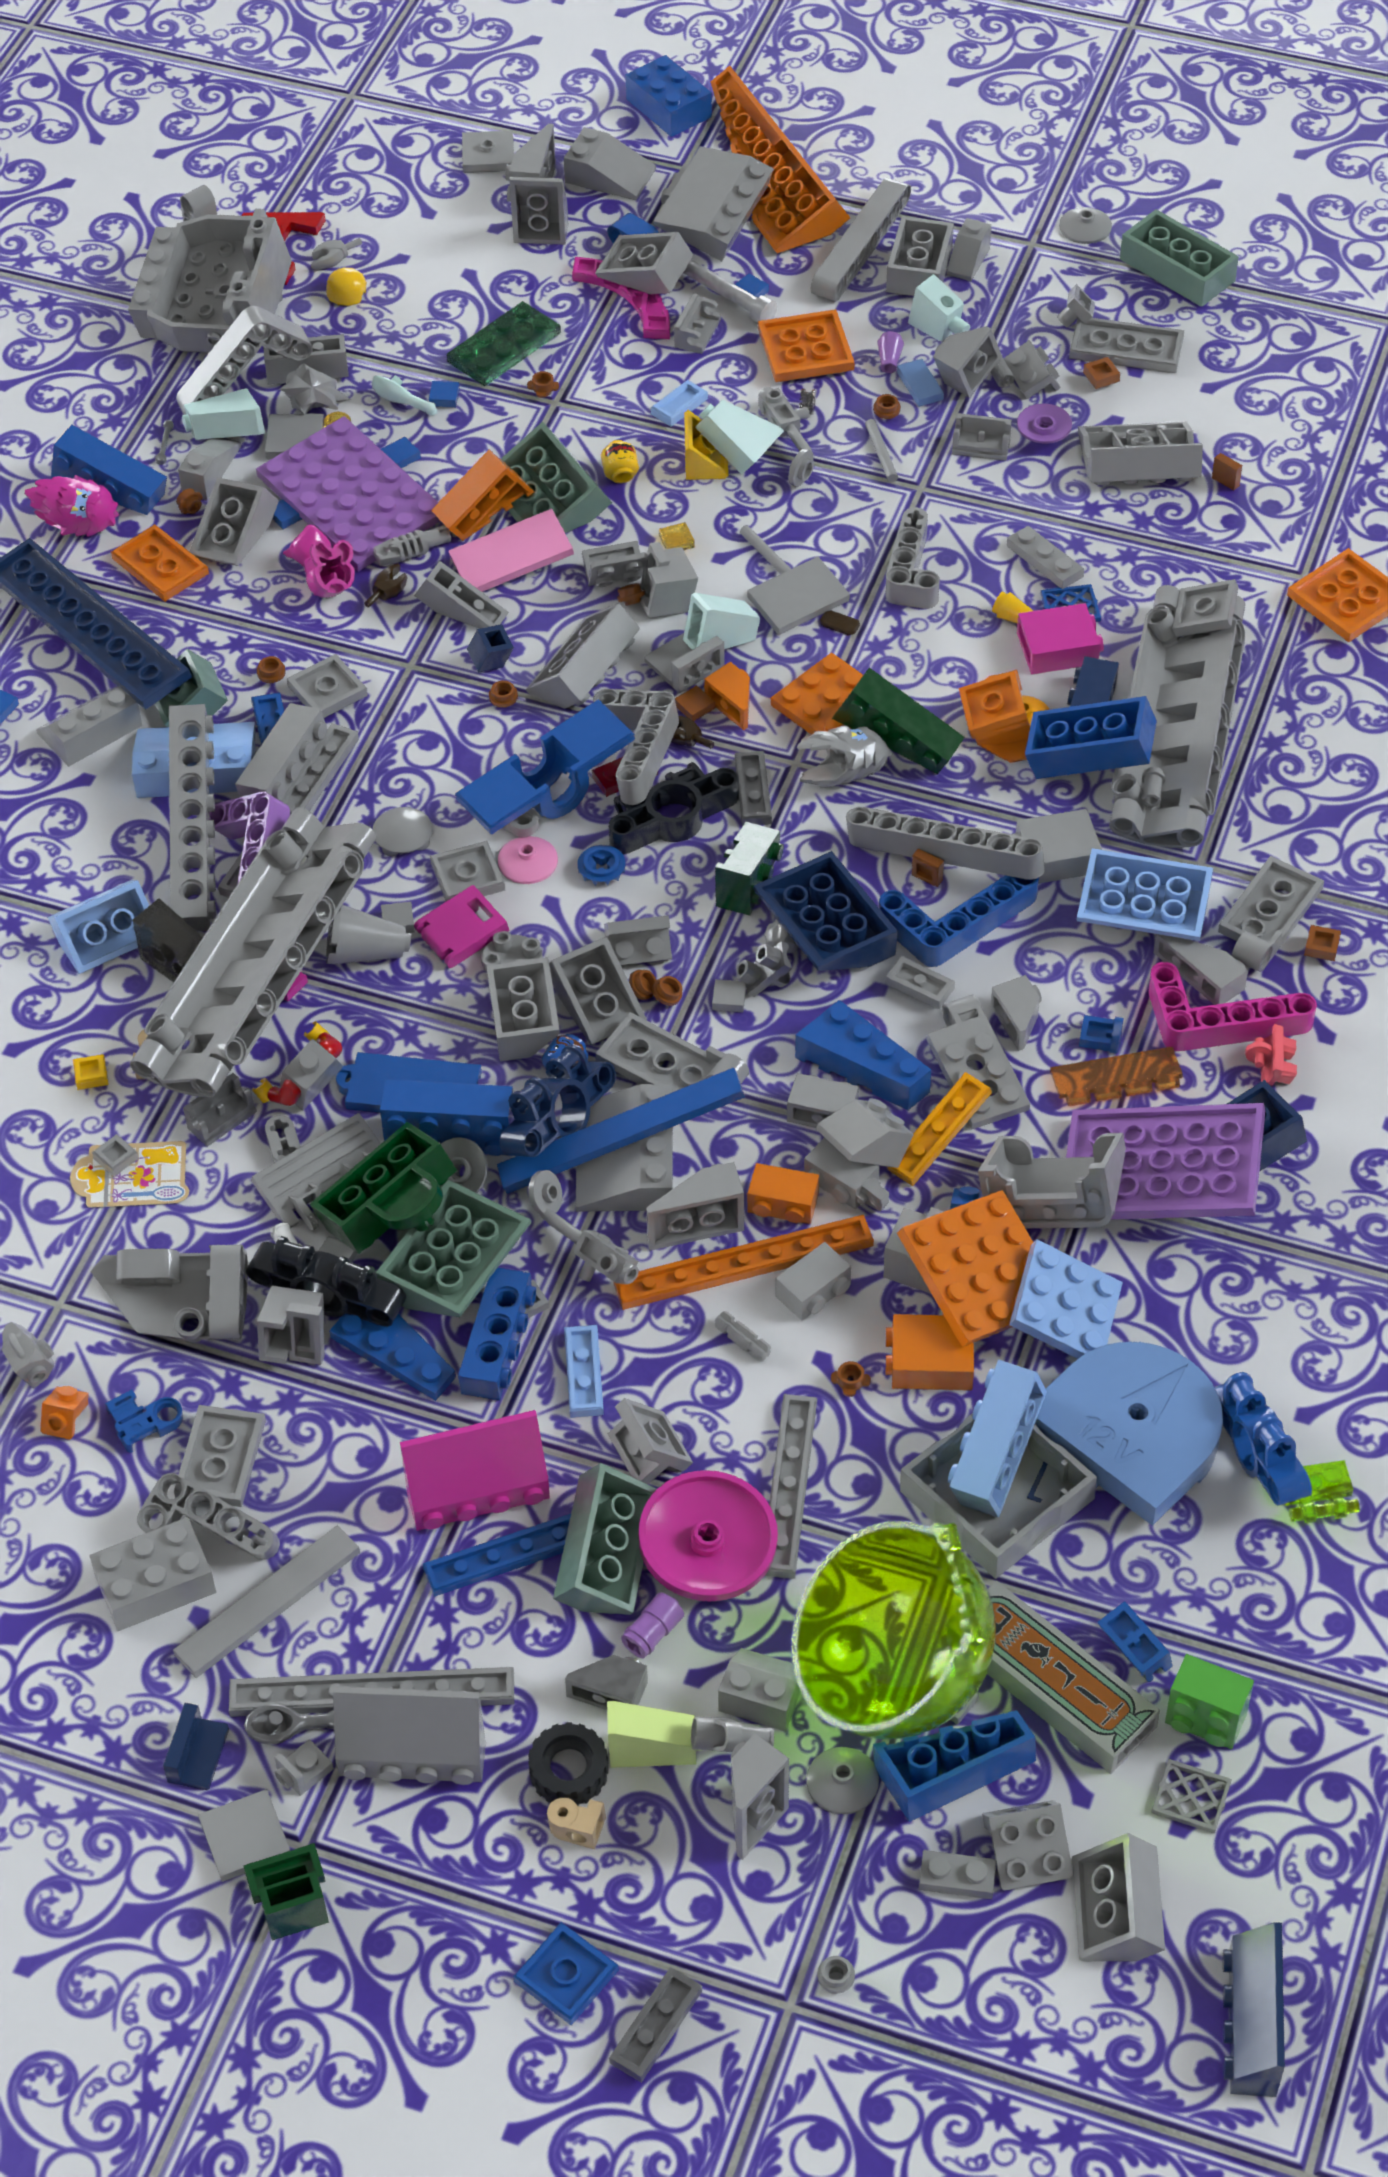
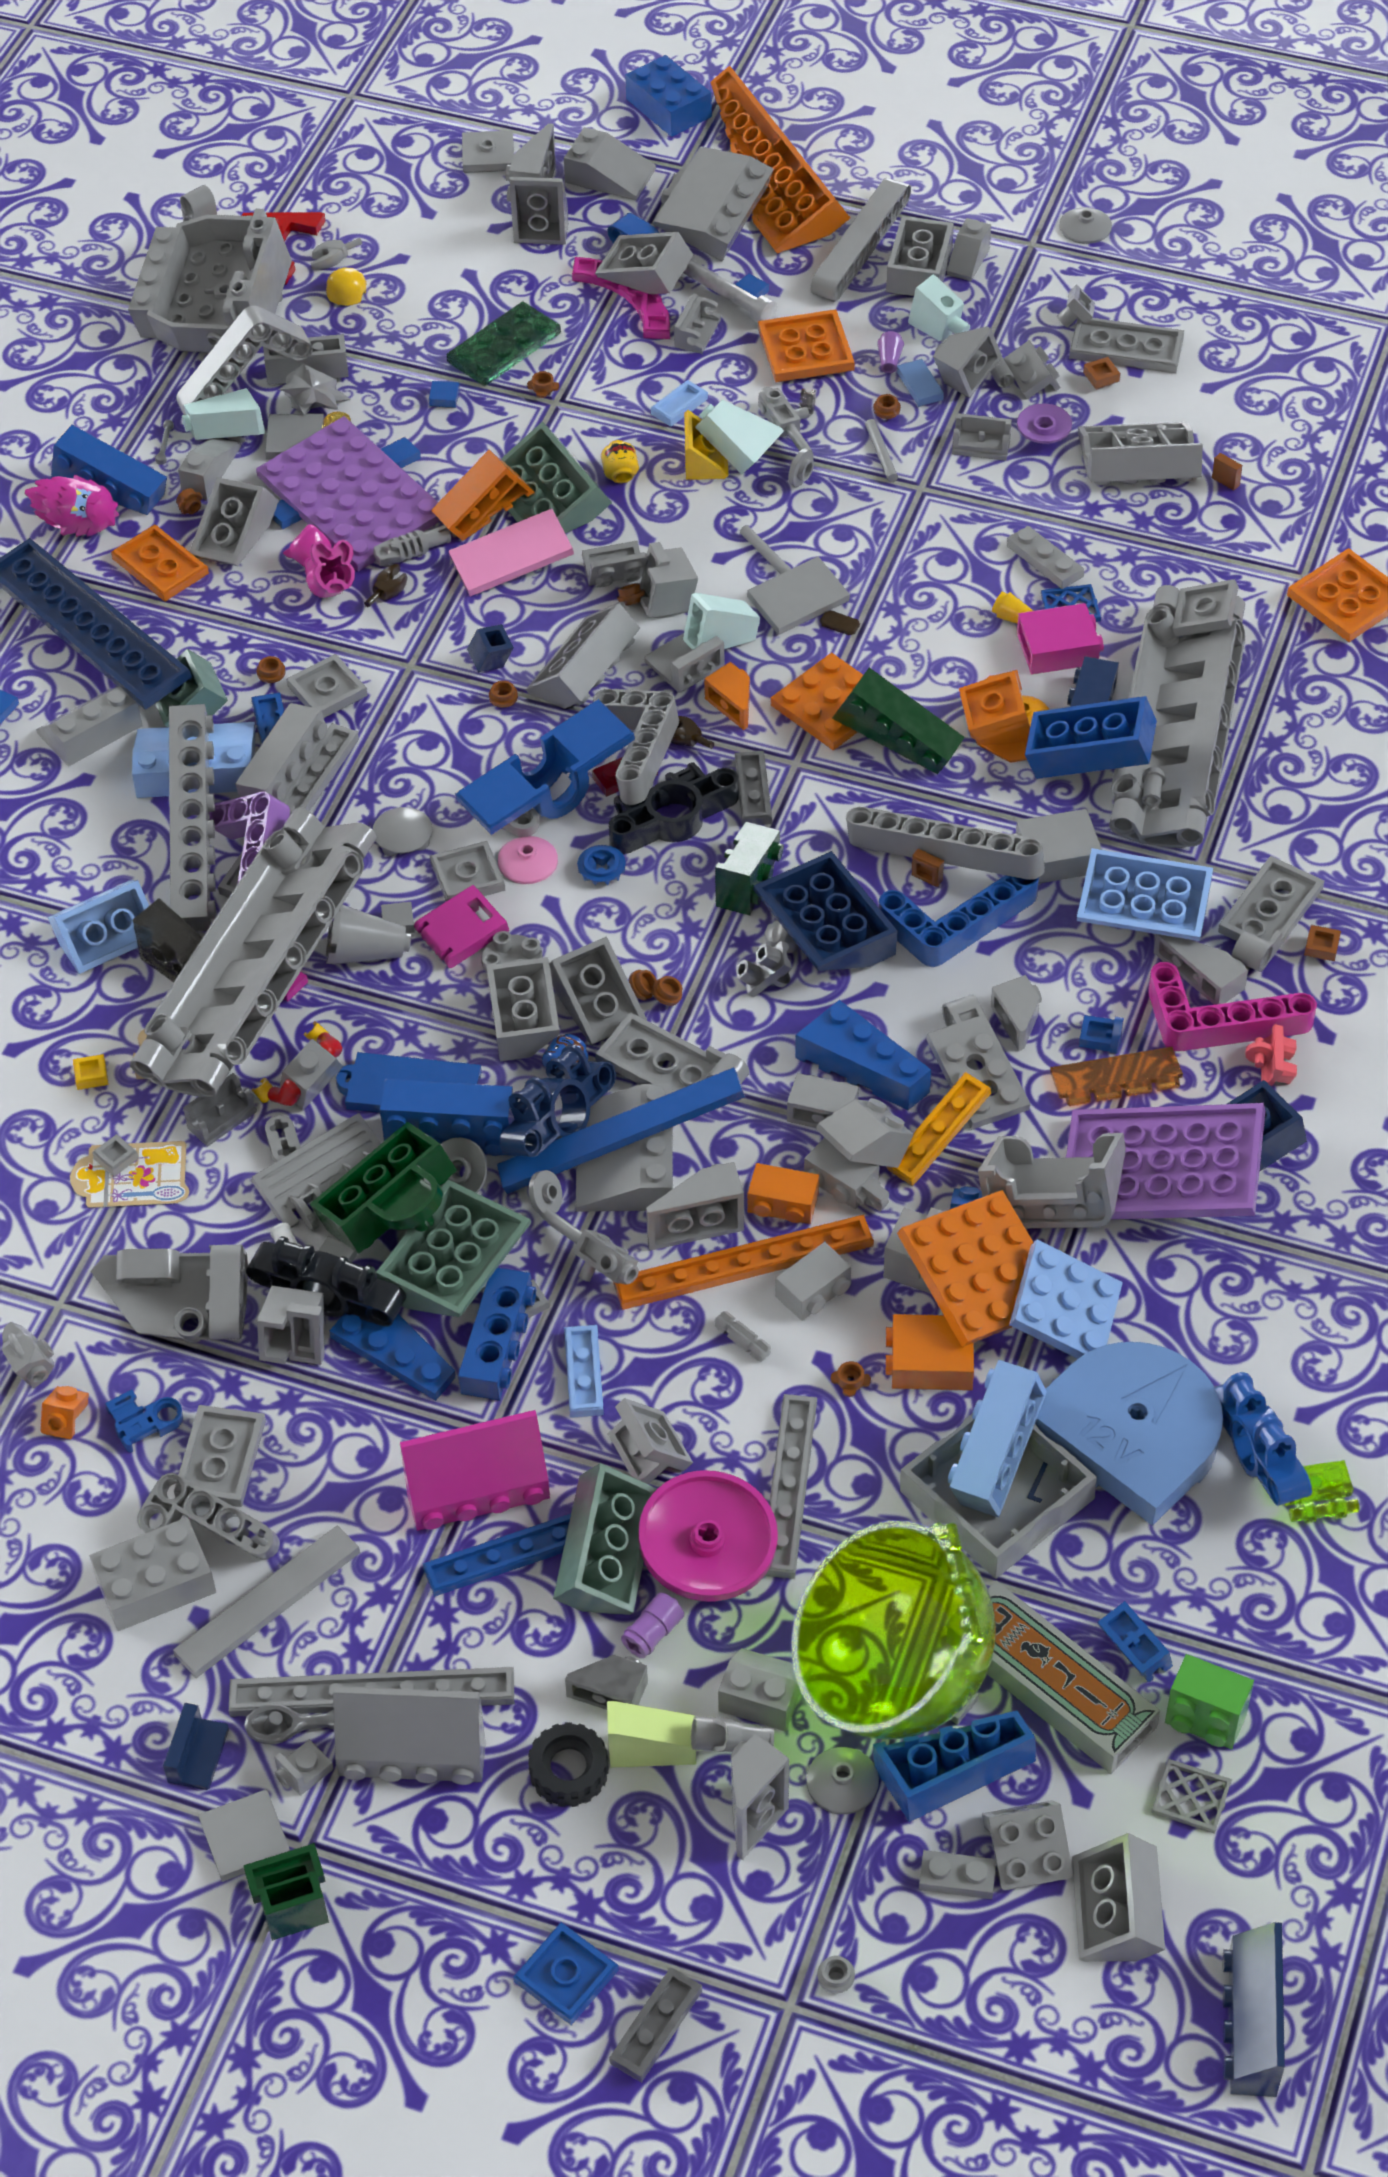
light aqua piece [372,375,437,416] -> none
light grey slope [414,561,509,628] -> none
tan leg [547,1798,606,1849] -> none
light grey bracket [604,915,672,965] -> none
clear yellow tile [659,522,695,550] -> none
dark orange tile [675,685,715,721] -> none
light grey tile [712,979,746,1012] -> none
light grey head [797,725,893,788] -> none
light grey beam [885,507,940,609] -> none
light grey plate [885,956,955,1009] -> none
sand green brick [1120,209,1239,307] -> none

